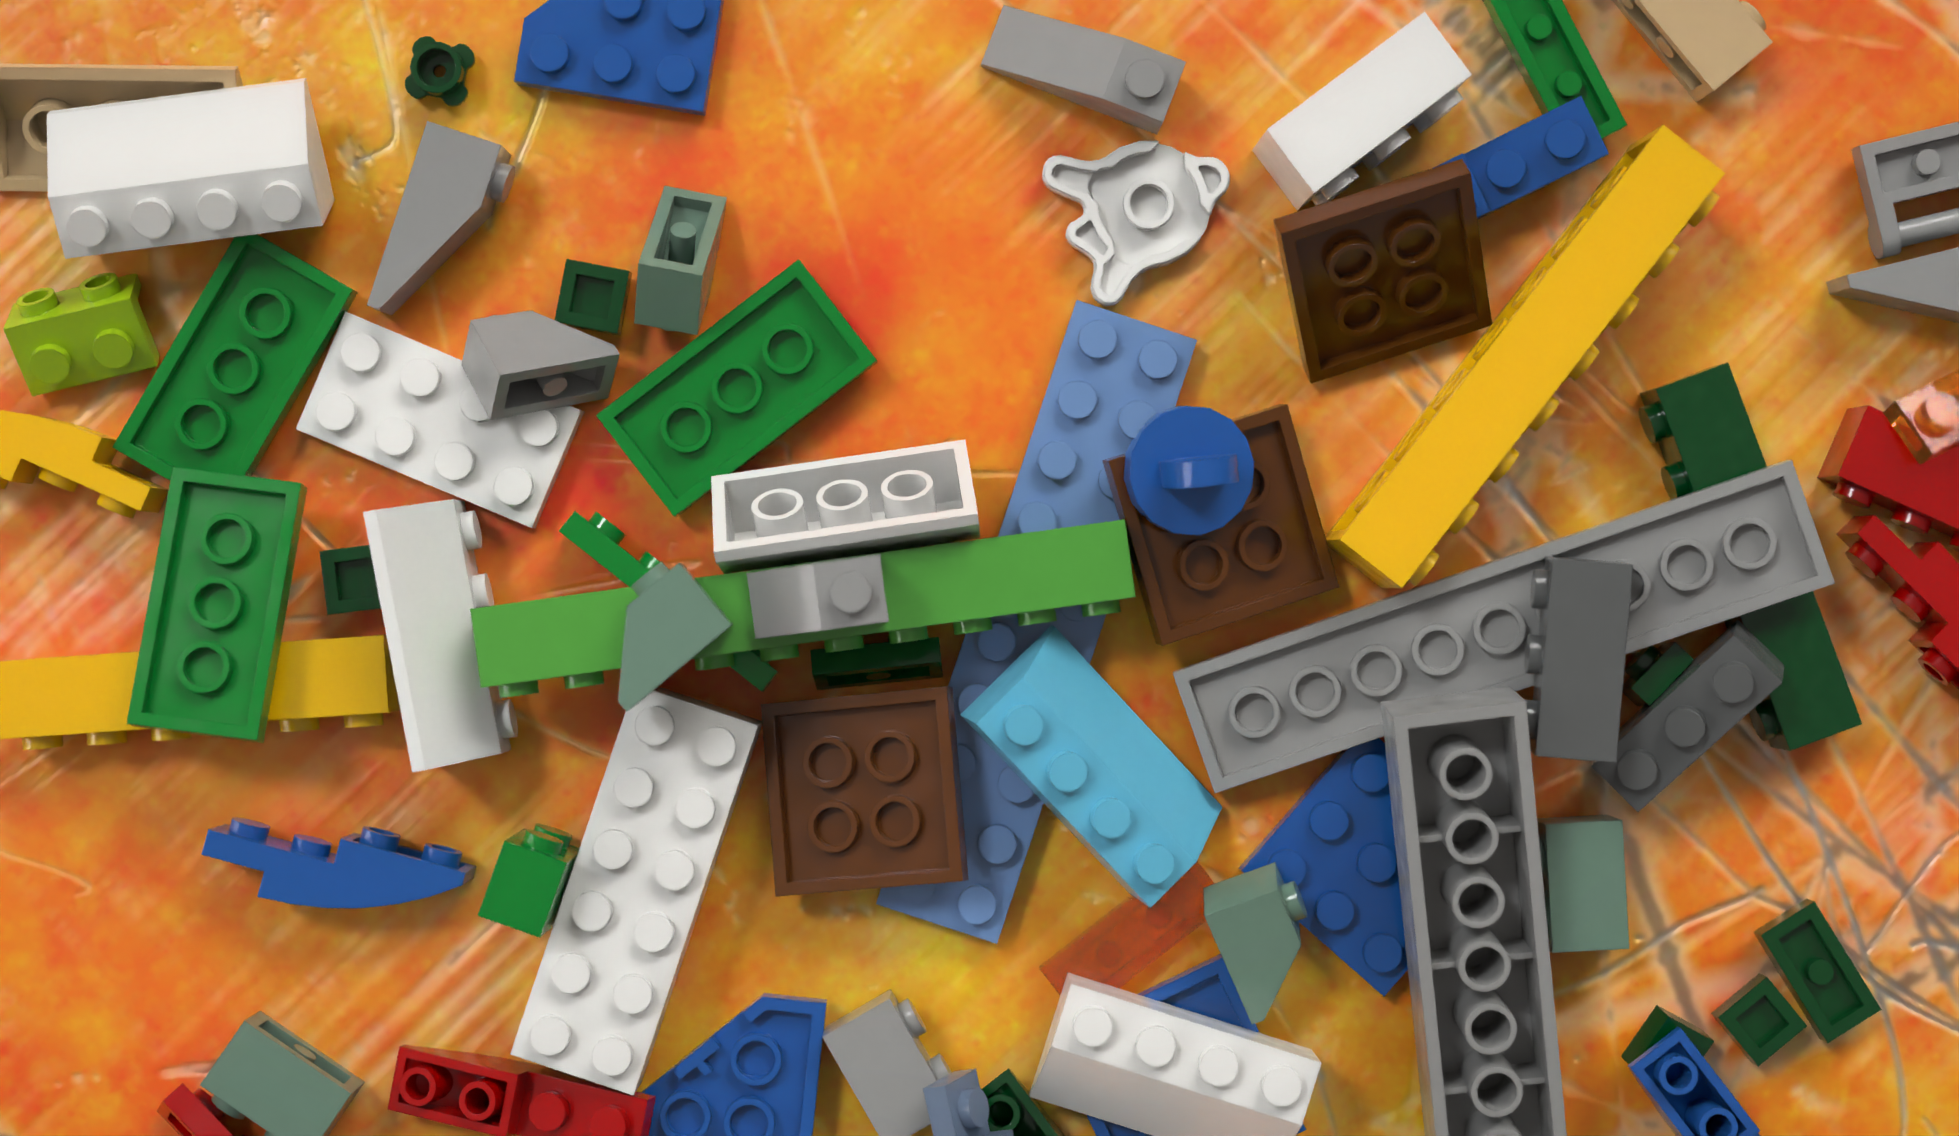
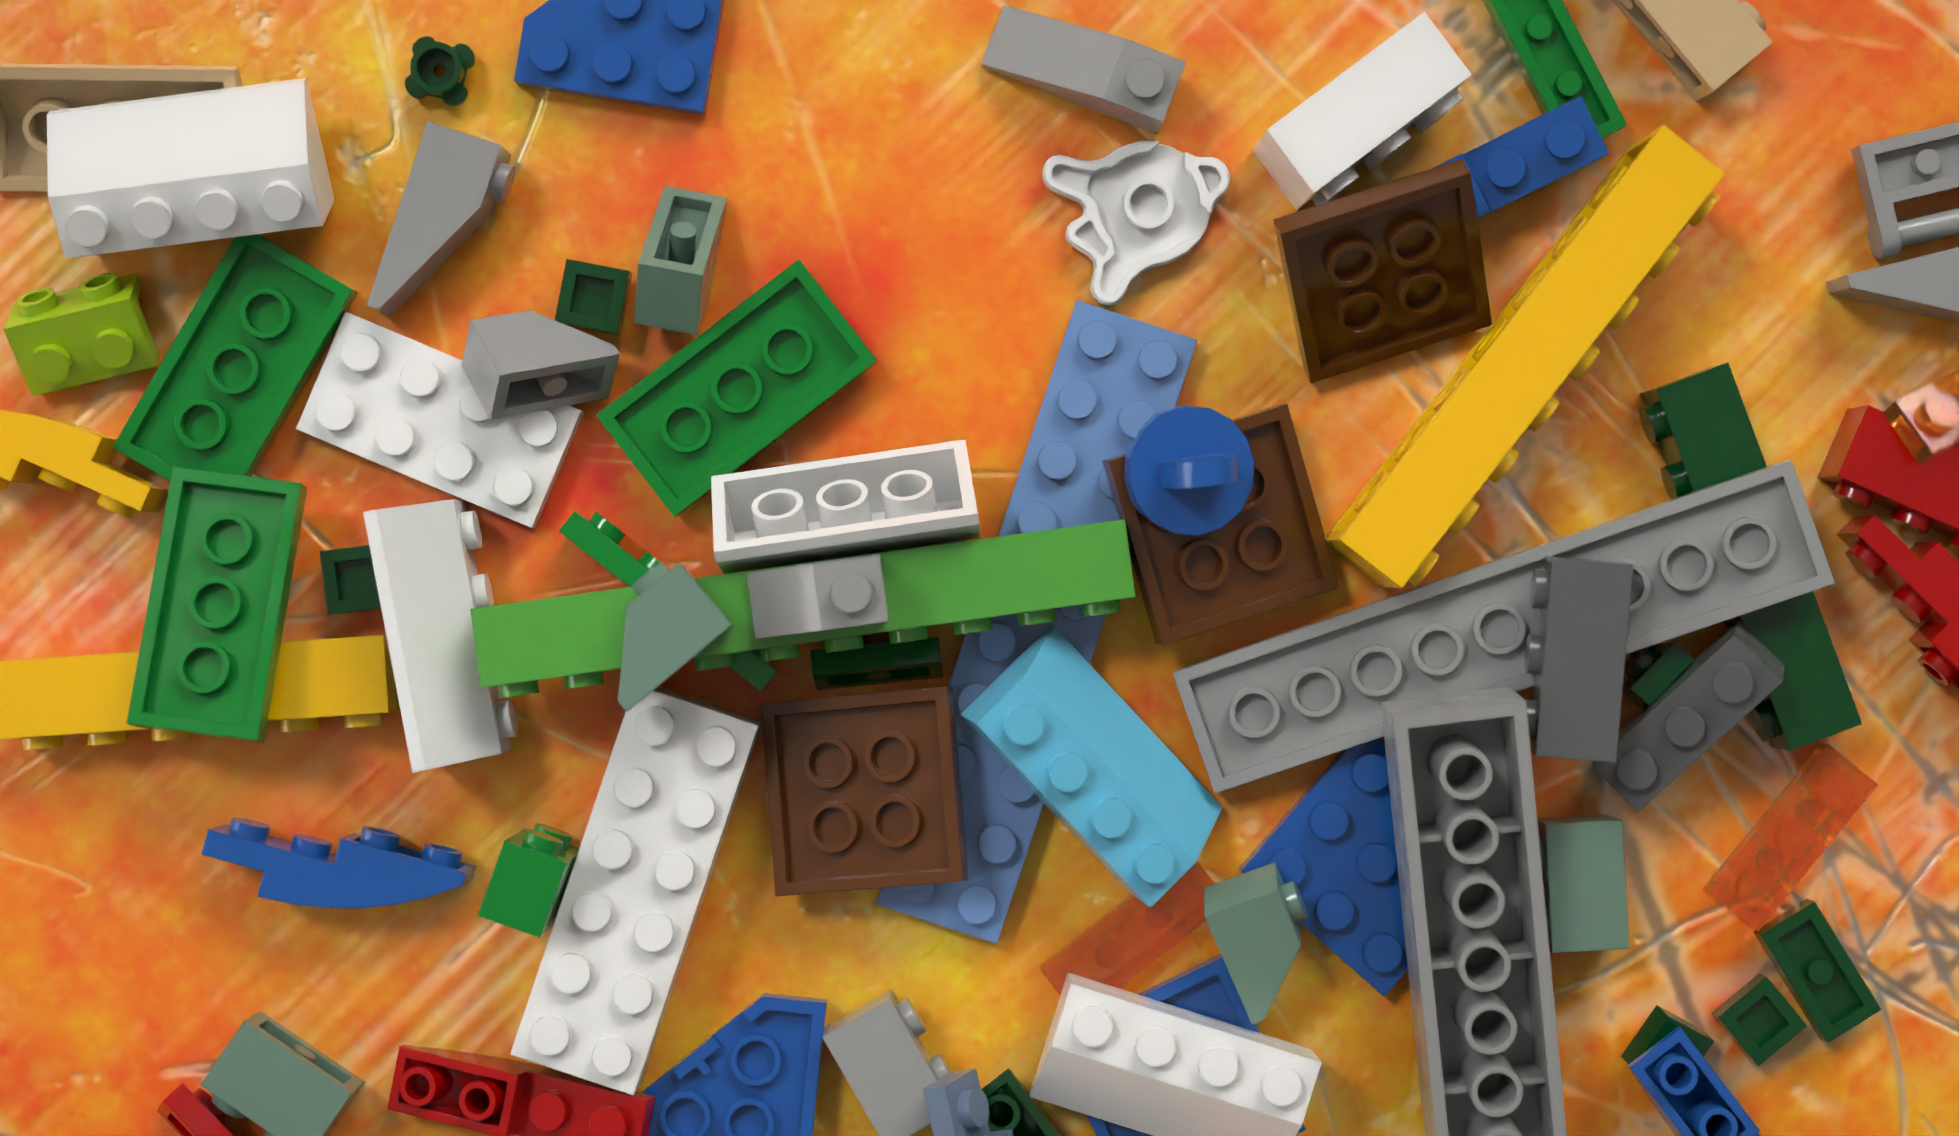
none -> clear orange plate [1703,743,1878,932]

